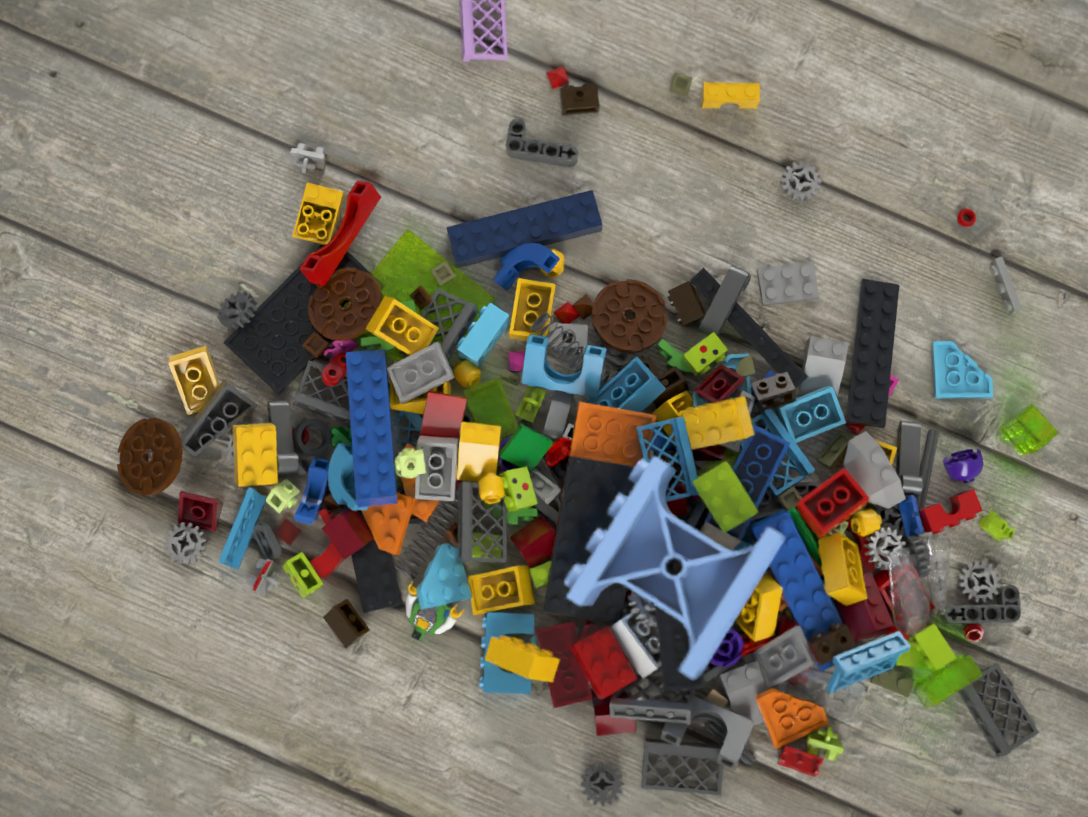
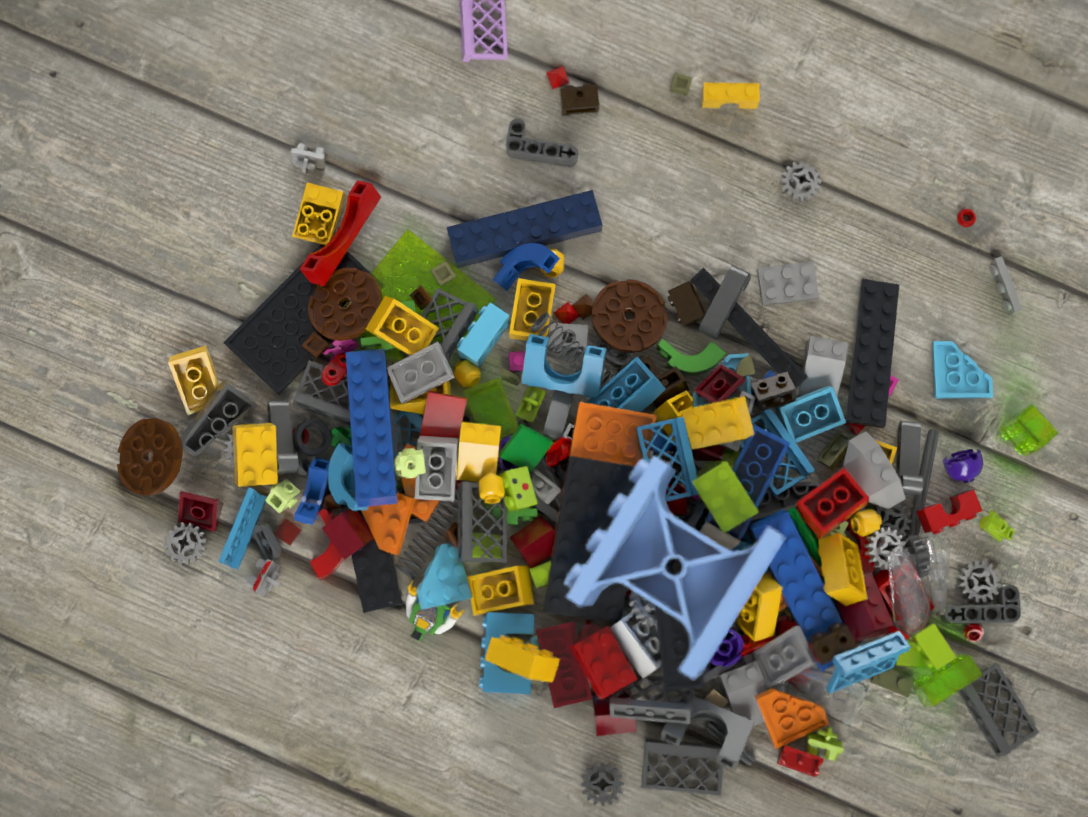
dark grey gear [217,291,257,330] -> none
lime brick [282,552,324,599] -> none
dark brown brick [323,599,370,648] -> none
lime brick [682,332,728,376] -> none
olive tile [777,486,802,511] -> none
blue hinge [898,495,924,537] -> none

